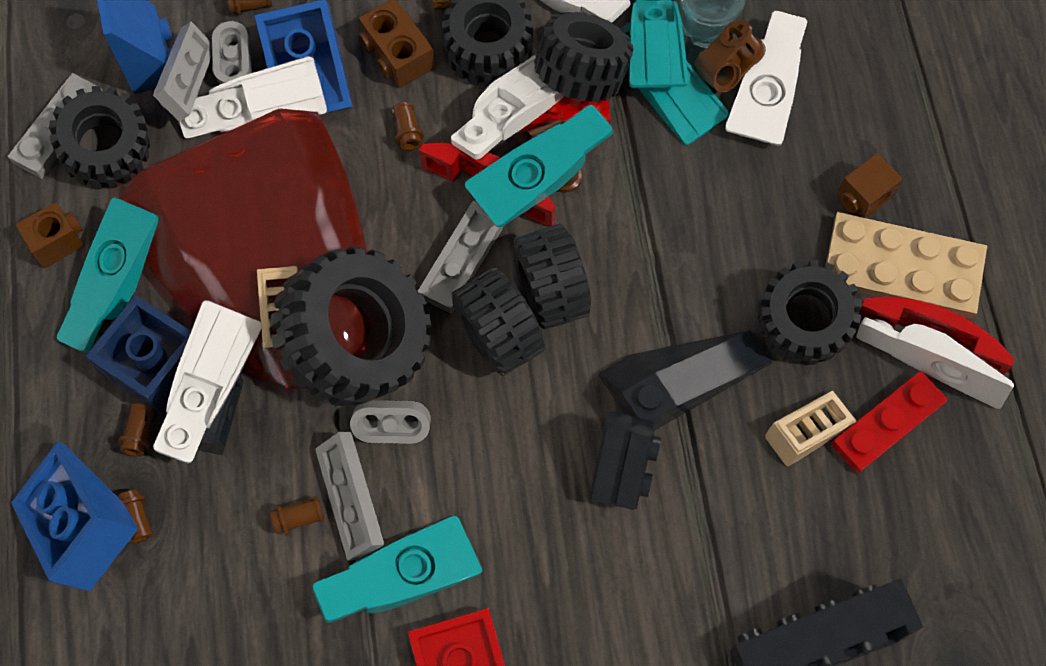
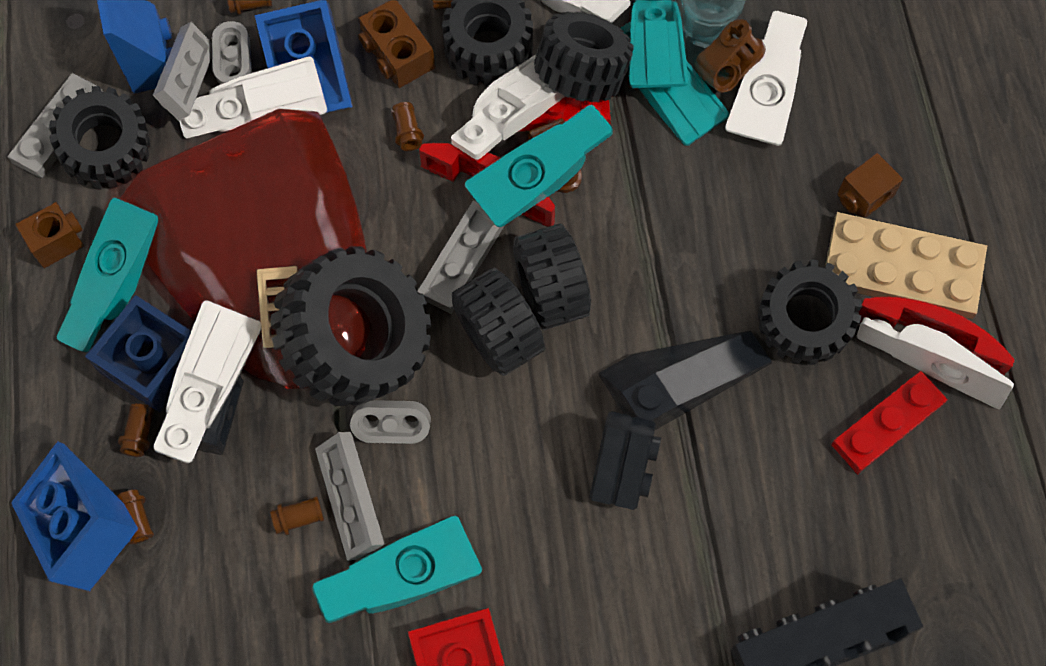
tan slope [765,391,857,466] -> none

